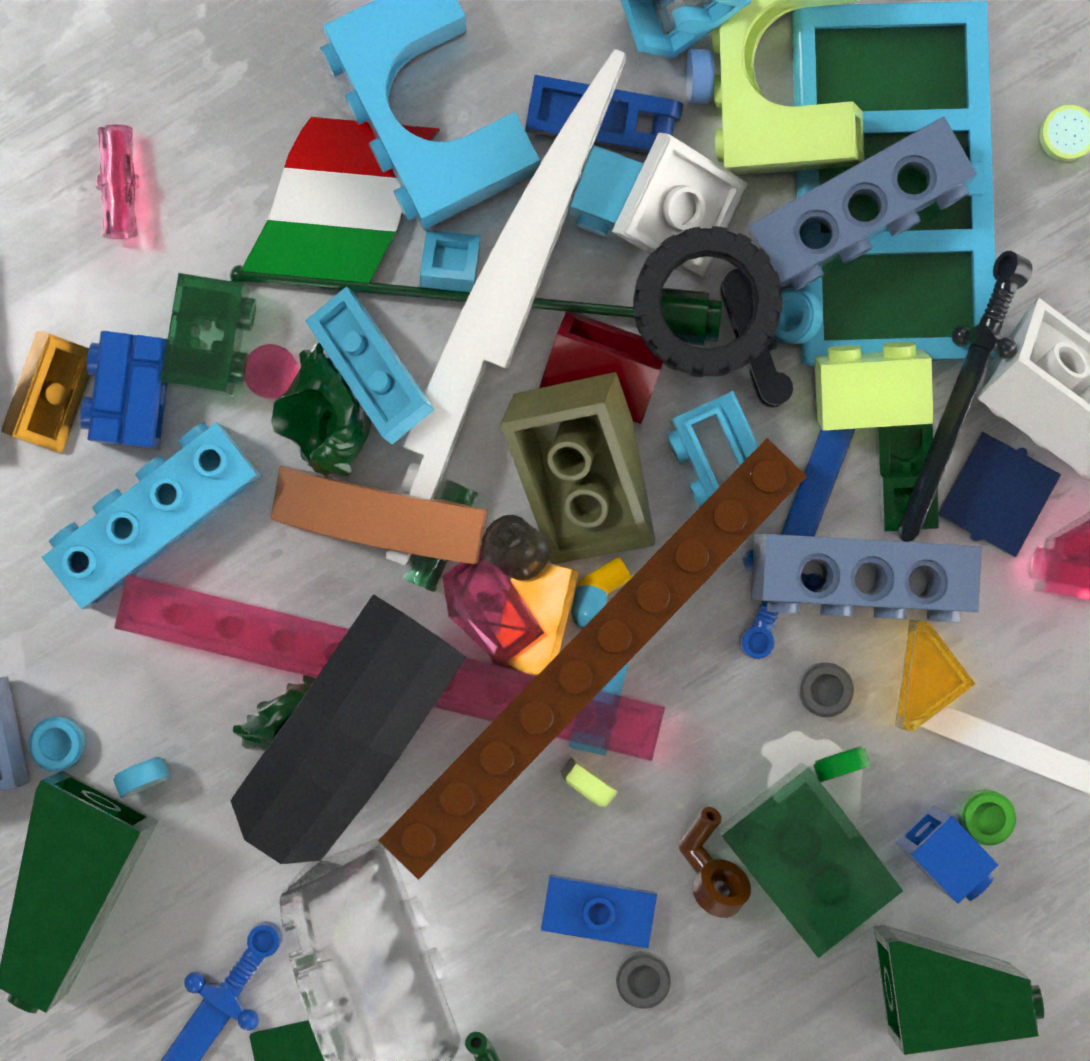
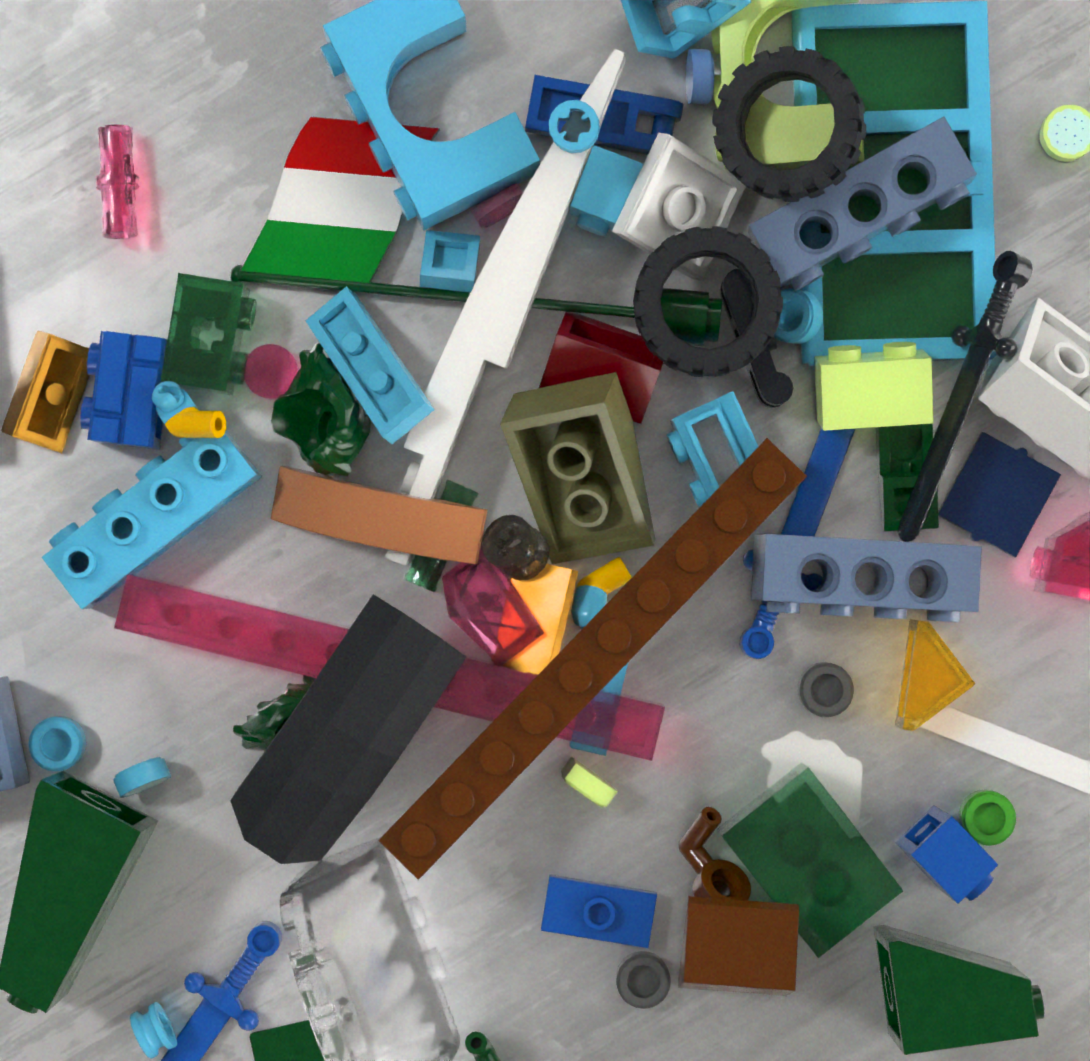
green tile [813,746,871,783] -> none
none -> medium azure bush [130,1002,177,1059]
none -> arm [152,381,226,438]
none -> clear pink tile [471,183,523,229]
none -> medium azure bush [549,100,600,153]
none -> reddish brown slope [678,896,799,996]
none -> black tyre [712,46,866,202]

